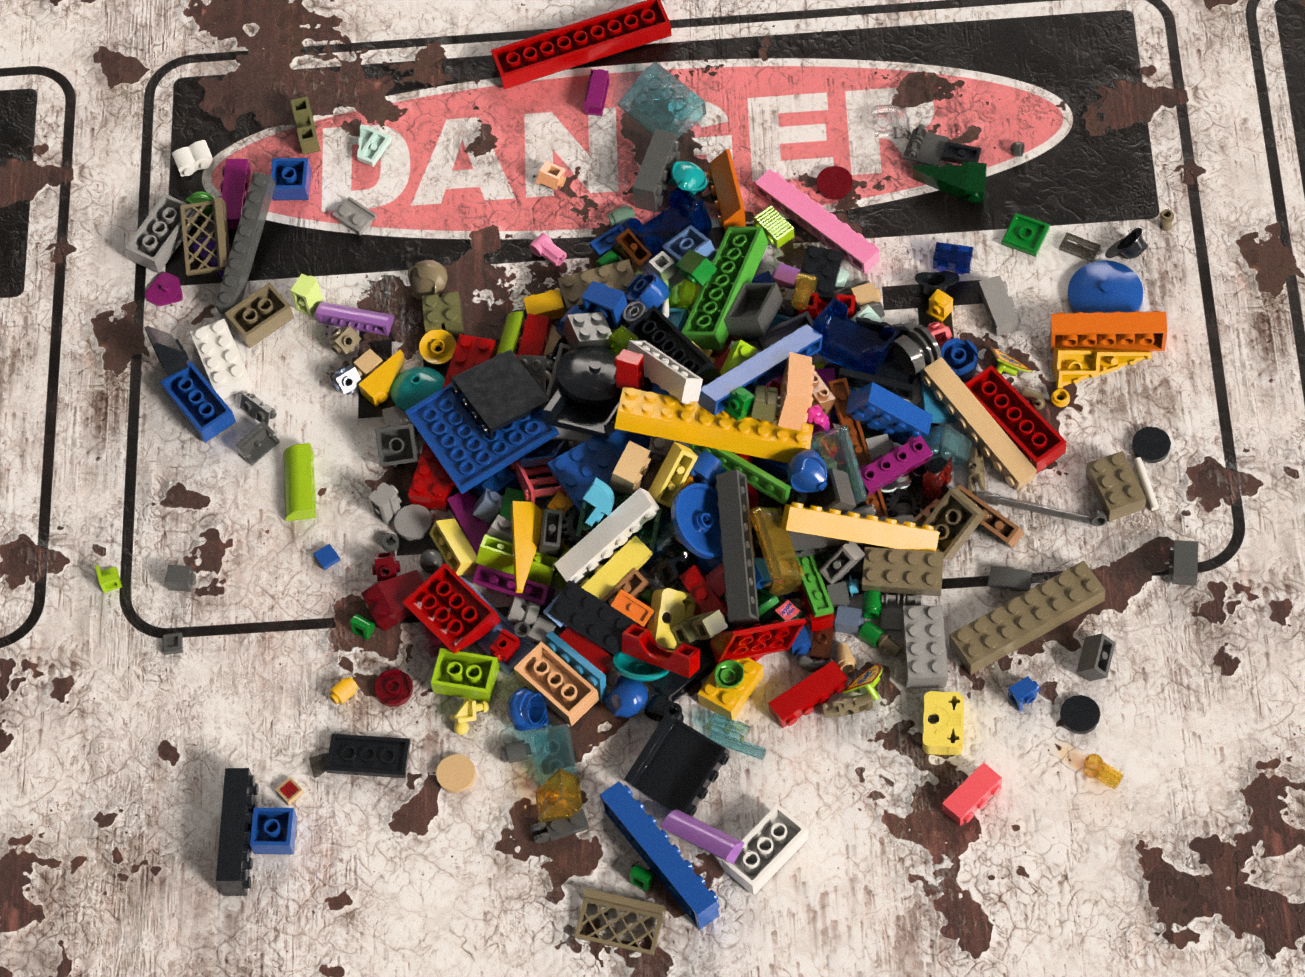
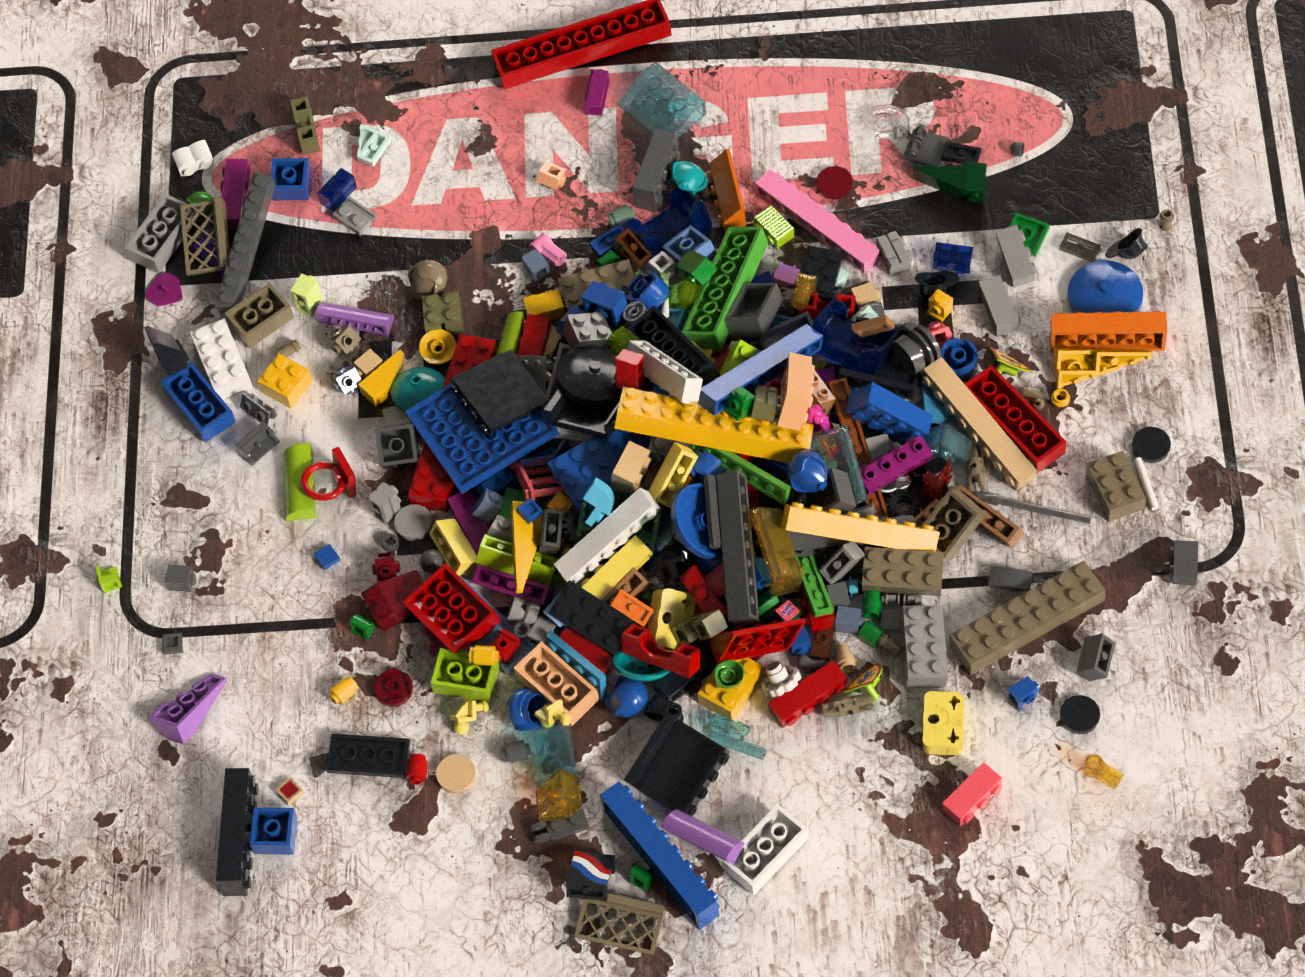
dark grey hinge [1091,510,1107,526] -> none
none -> medium lavender wedge [148,674,227,744]
none -> yellow brick [257,354,312,408]
none -> dark tan pin [276,339,301,357]
none -> red tile [300,446,357,501]
none -> clear blue brick [317,168,357,212]
none -> red brick [406,753,428,785]
none -> yellow brick [469,645,499,666]
none -> blue tile [516,498,544,525]
none -> sand blue brick [521,249,550,282]
none -> light yellow piece [534,699,571,728]
none -> black panel [566,851,615,901]
none -> dark grey axle [704,475,721,549]
none -> white plant [761,661,801,697]
none -> medium nougat tile [852,315,895,338]
none -> light grey brick [876,231,913,276]
none -> light grey brick [996,225,1037,287]

